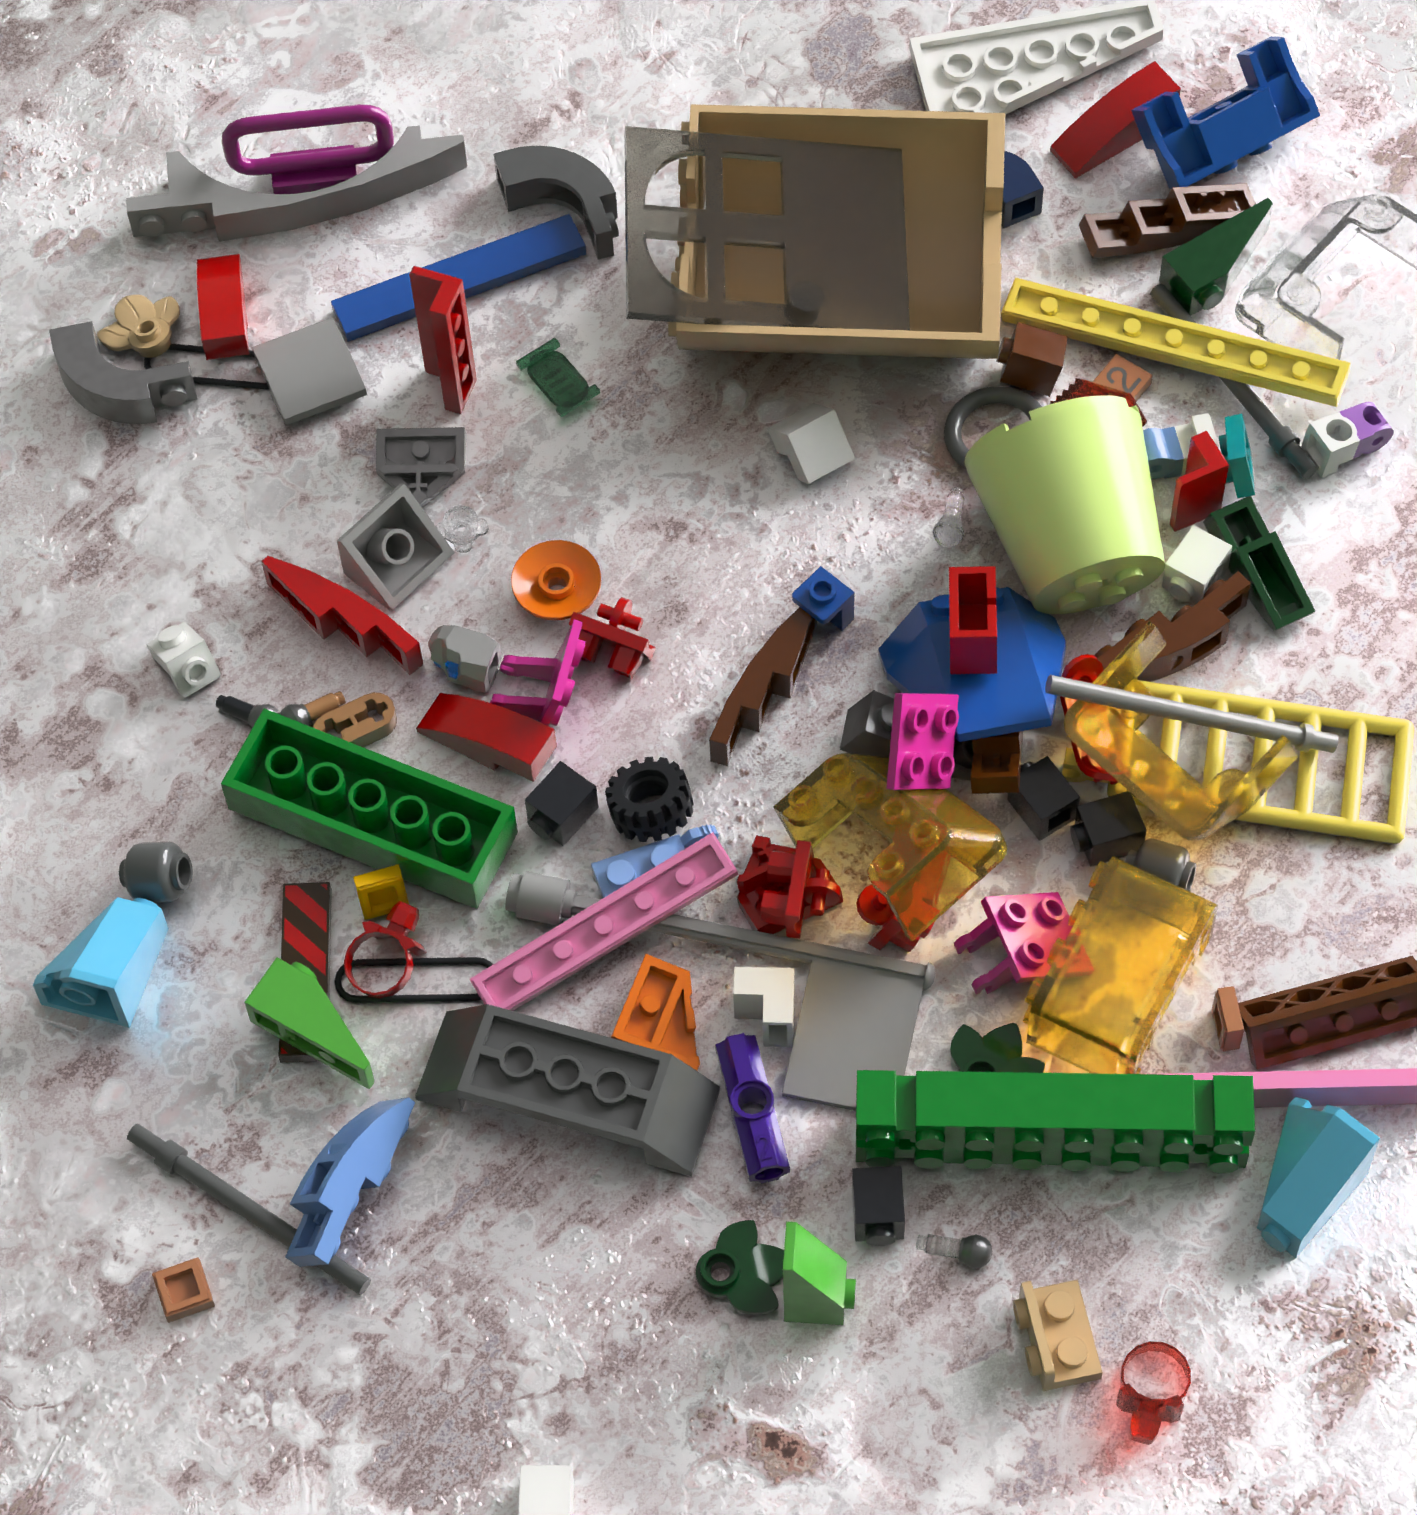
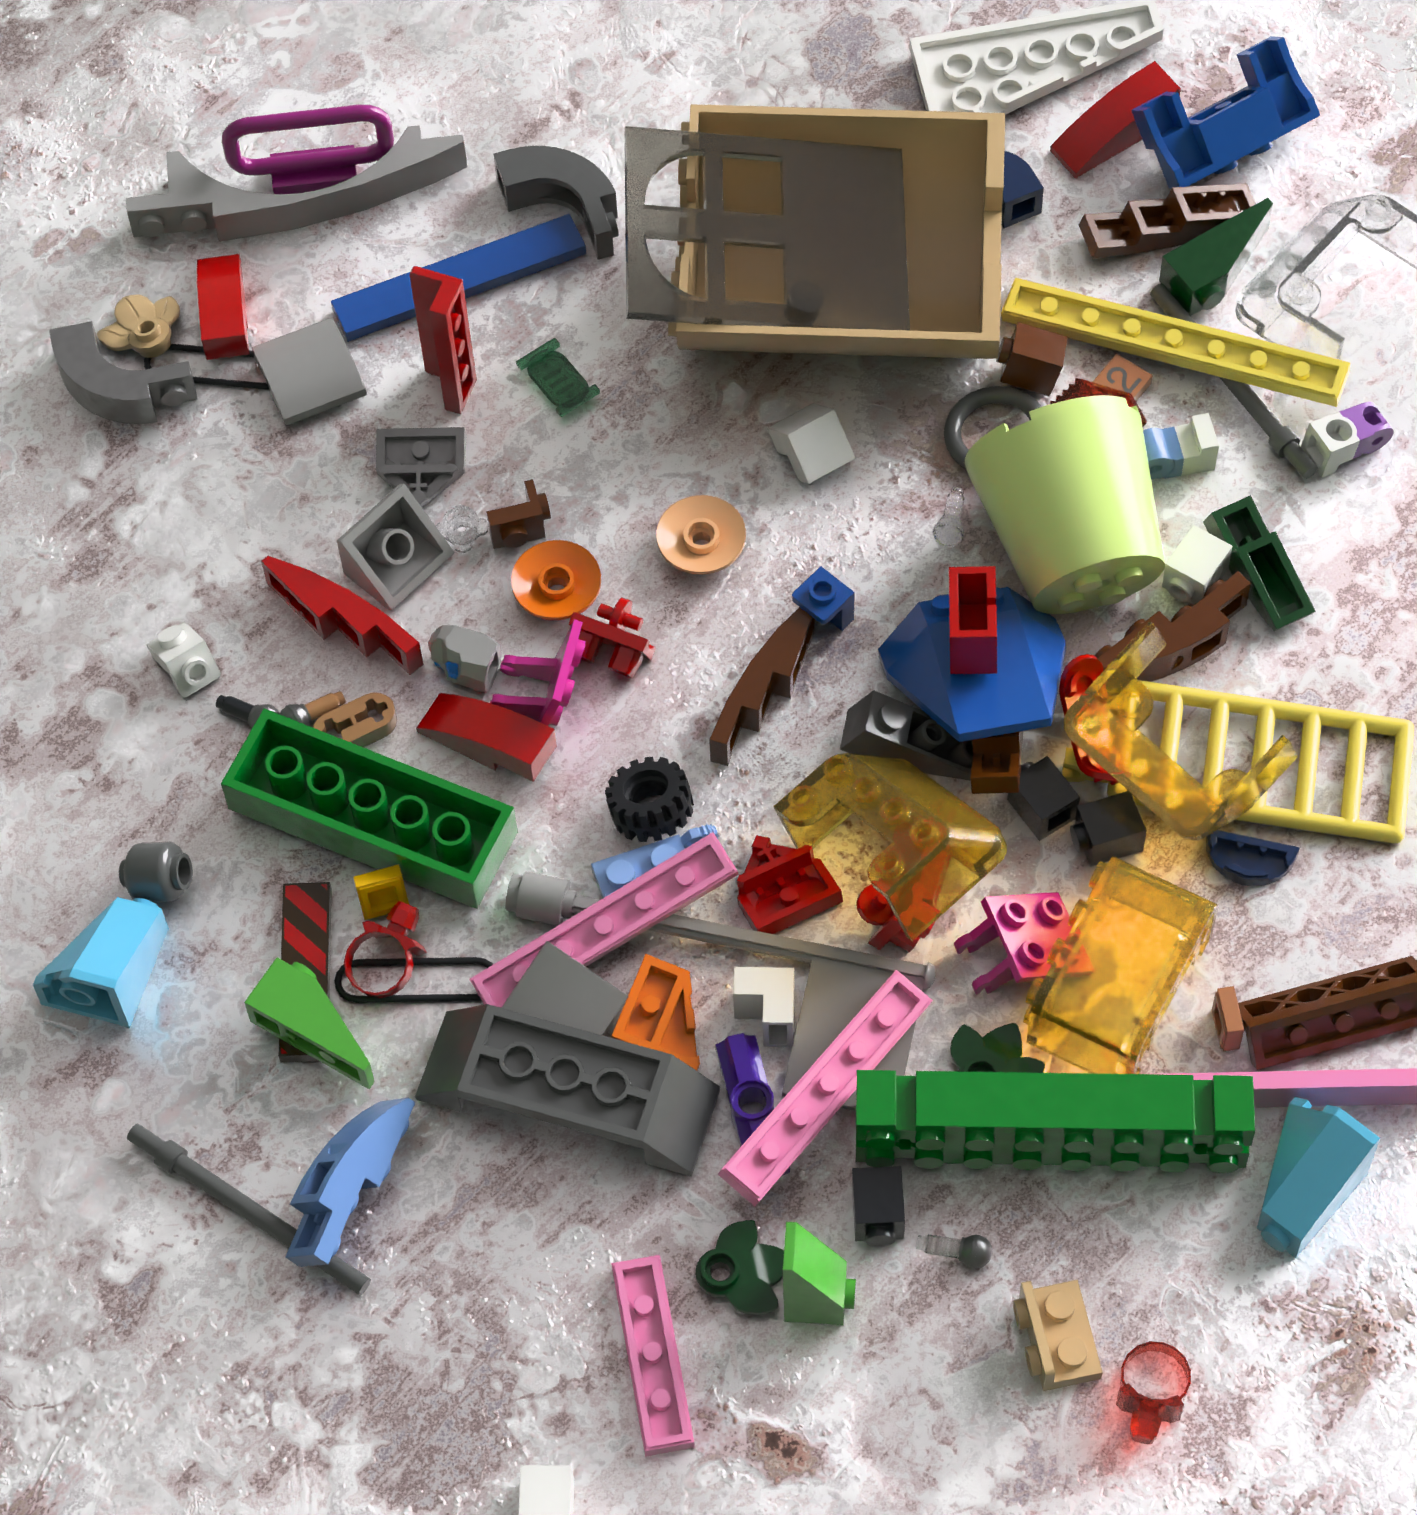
nougat tile [152,1257,215,1323] -> none
black brick [525,761,599,846] -> none
red hips [761,840,841,939] -> none
dark pink plate [886,693,959,790] -> none
light grey bar [1045,675,1338,753] -> none
dark grey head [1123,838,1196,906] -> none
red panel [1169,431,1229,532] -> none
teal plate [1219,414,1255,499] -> none
none -> reddish brown bracket [486,479,551,549]
none -> light grey slope [501,941,628,1035]
none -> bright pink tile [611,1255,695,1457]
none -> light nougat dish [656,495,746,575]
none -> bright pink tile [718,970,933,1206]
none -> dark blue tile [1206,828,1300,886]

